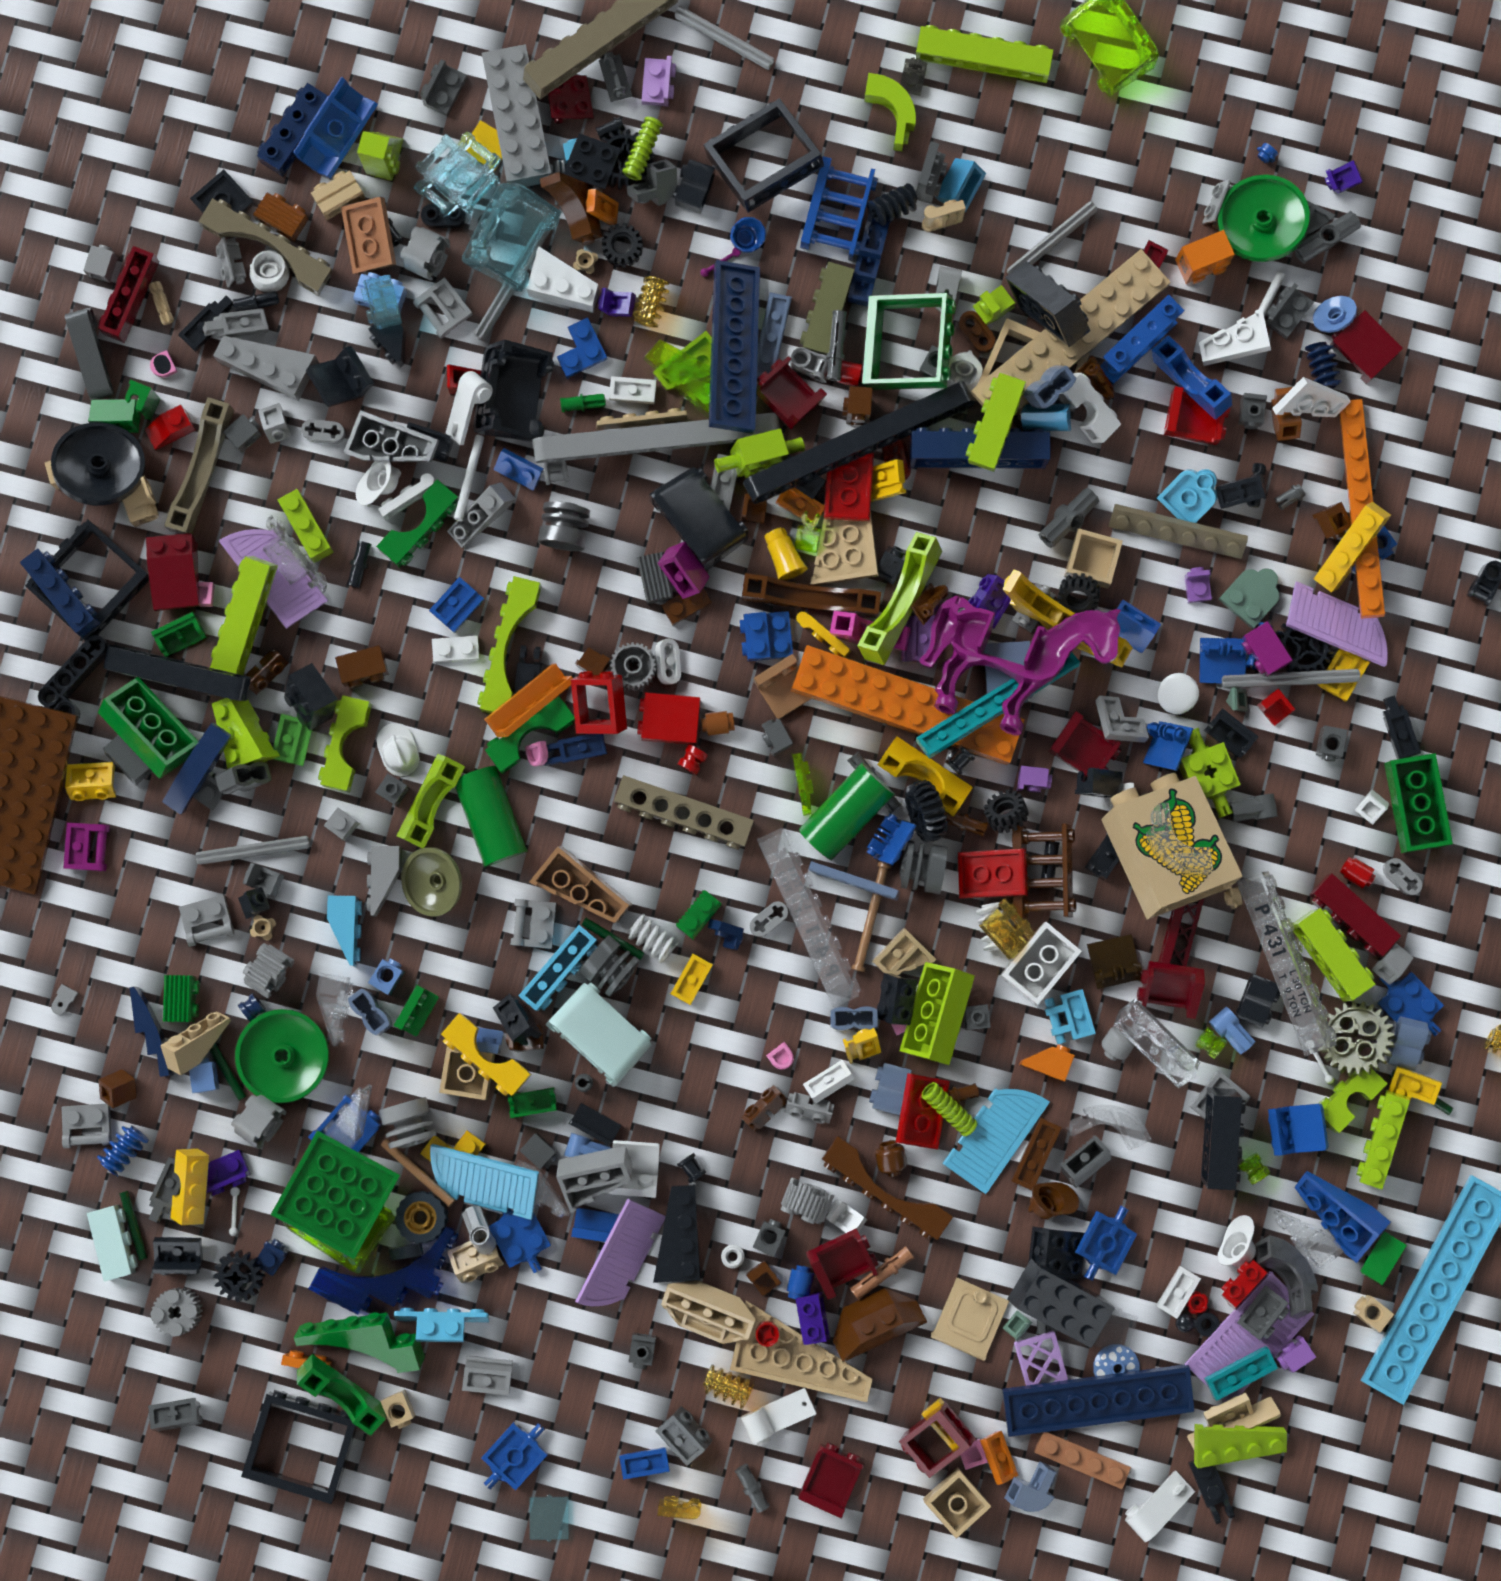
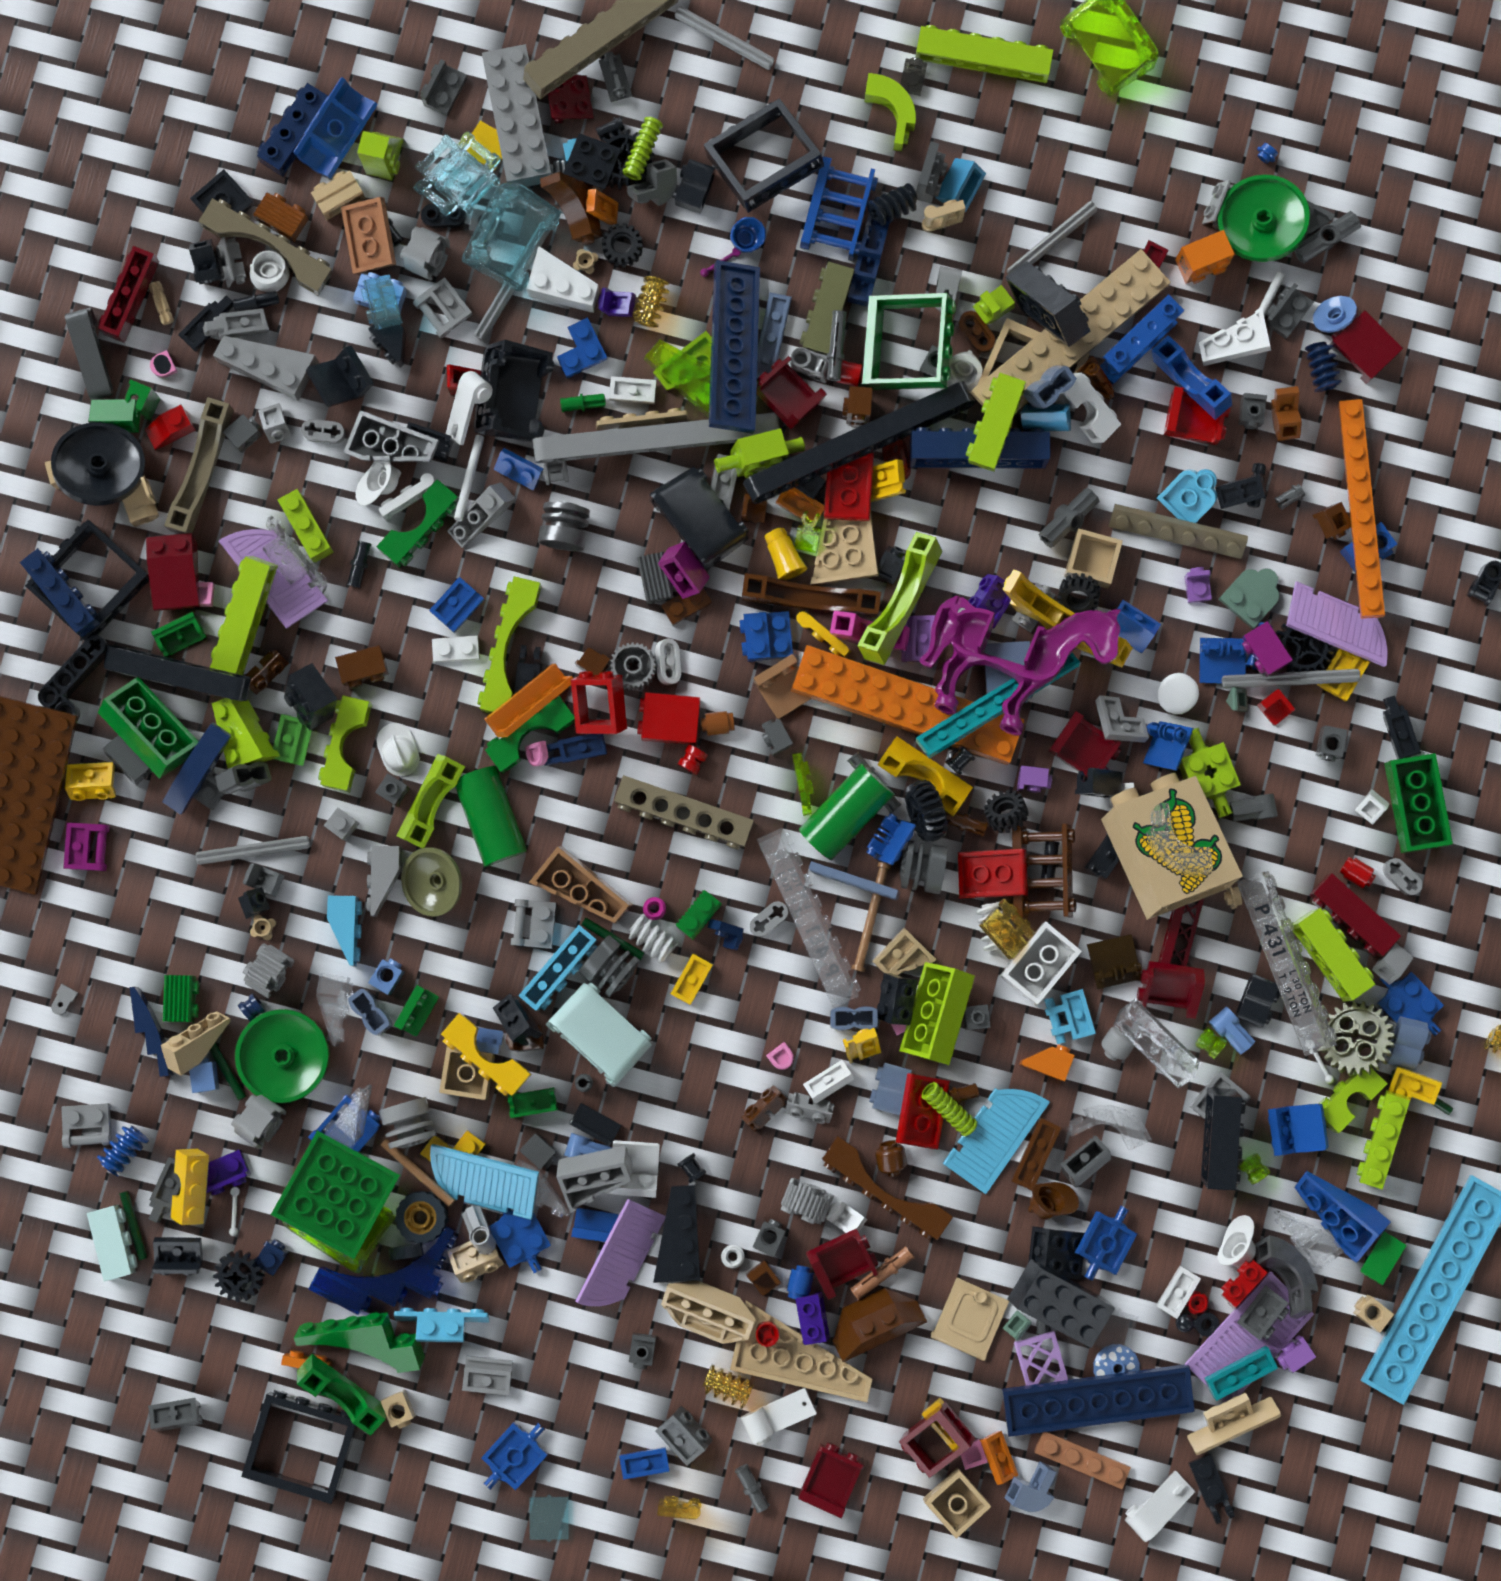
light grey brick [83,245,118,283] -> none
reddish brown panel [98,1069,136,1108] -> none
light grey brick [150,1287,203,1337] -> none
light grey plate [179,895,235,947] -> none
lavender bracket [641,56,676,106] -> none
reddish brown hinge [911,583,949,625] -> none
lime wing [1194,1424,1287,1469] -> none
black hinge [1203,708,1259,759] -> none
white wing [1272,377,1351,417] -> none
yellow arch [1314,502,1391,593] -> none
dark purple bracket [1325,160,1363,194] -> none
none -> black brick [189,239,222,285]
none -> dark pink plate [643,897,666,920]

